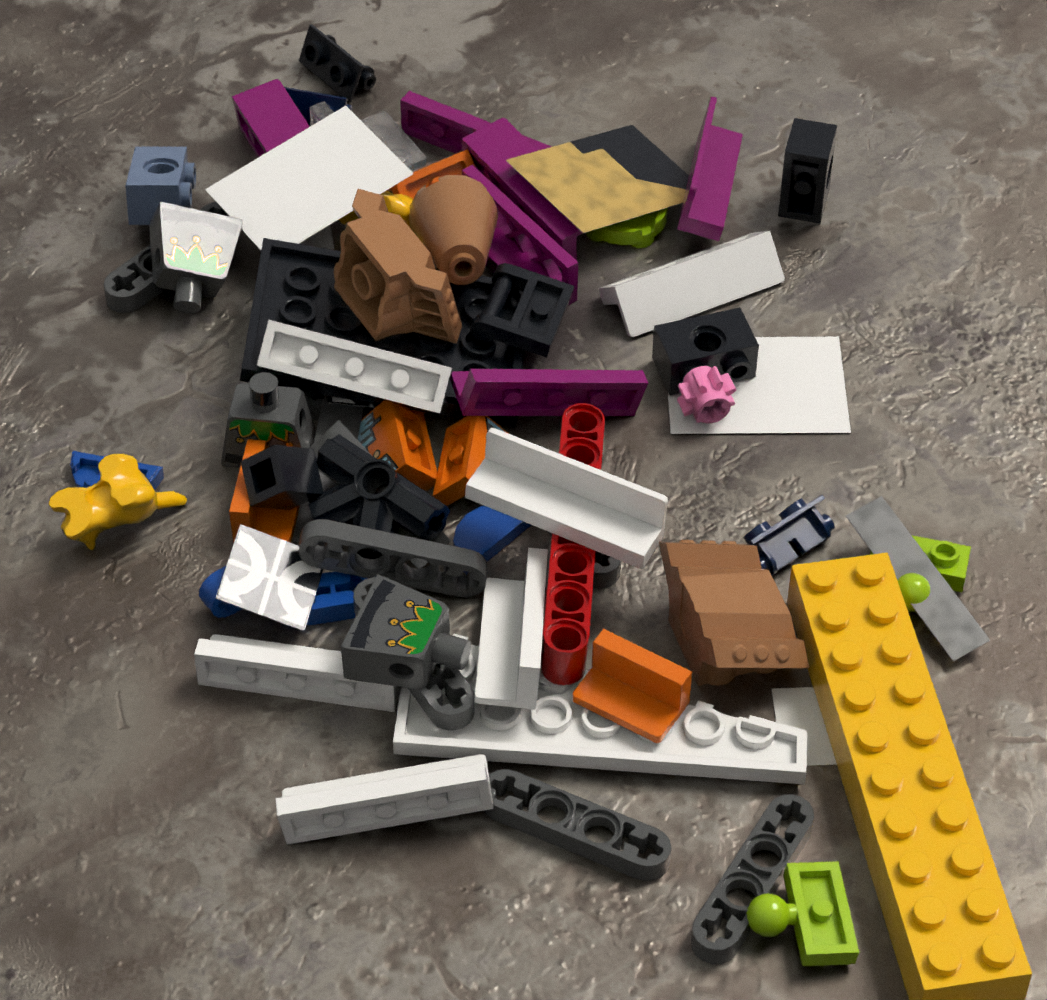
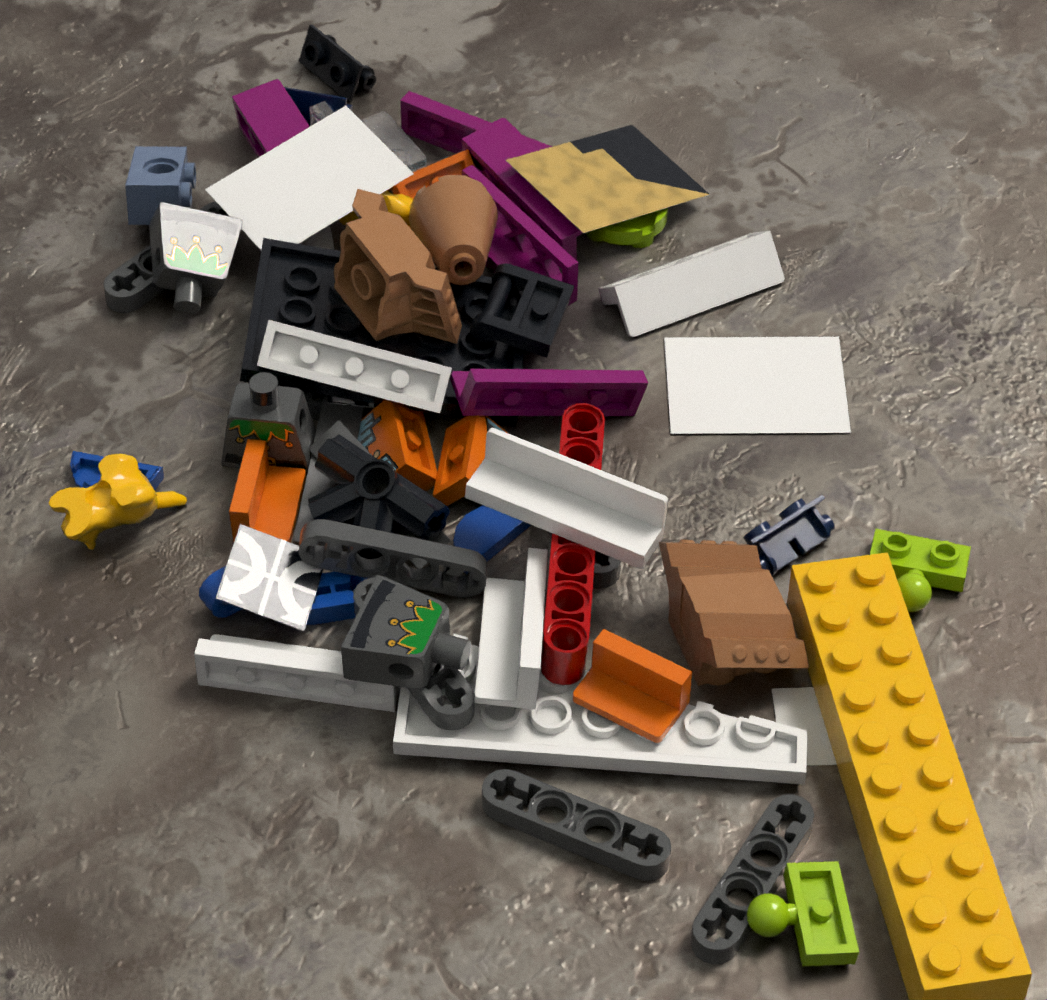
black brick [241,445,324,510] -> none
white panel [276,754,494,845] -> none
black brick [652,308,759,396] -> none
magenta panel [677,96,743,241] -> none
bright pink gear [677,366,736,423] -> none
black brick [778,118,837,224] -> none
flat silver sticker [846,496,990,662] -> none

